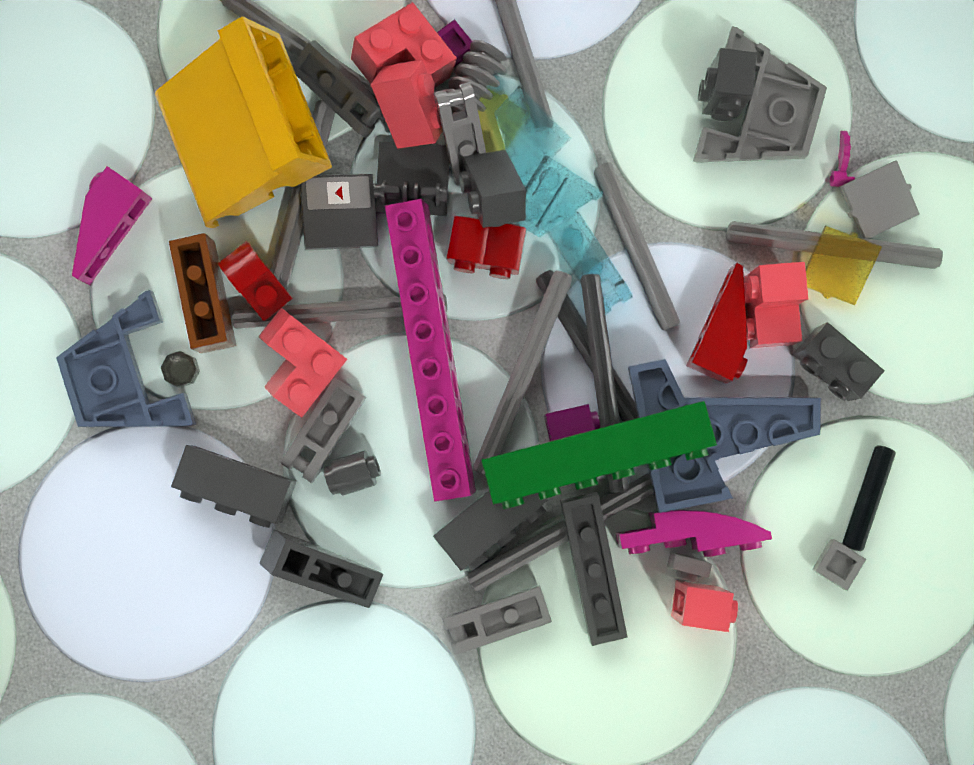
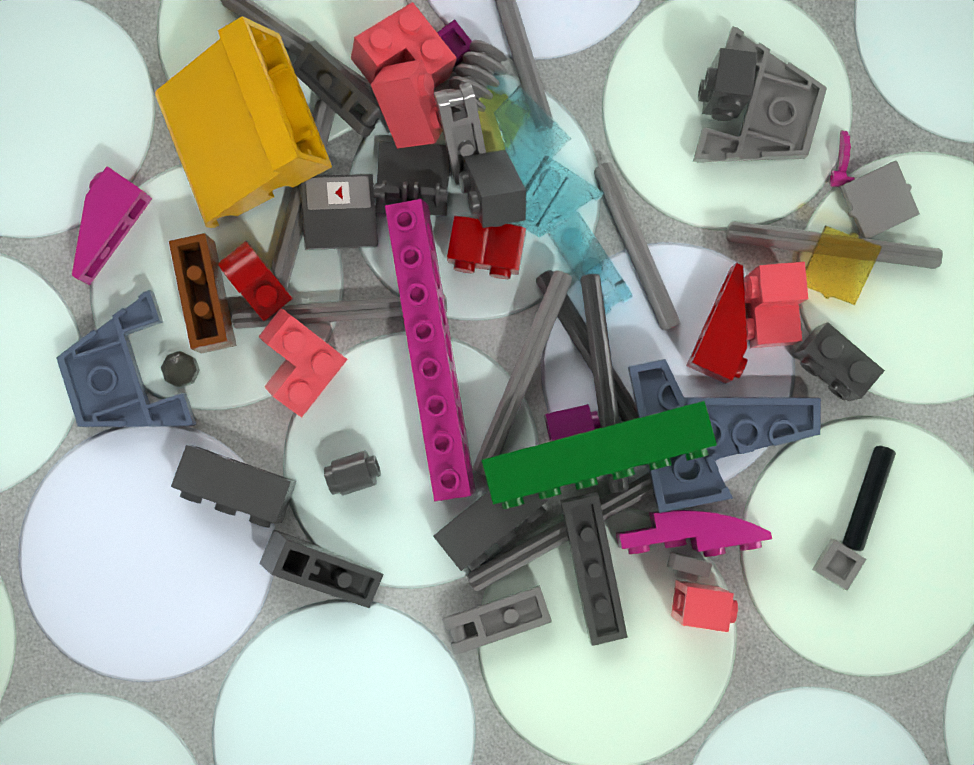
light grey plate [281,377,367,483] -> none

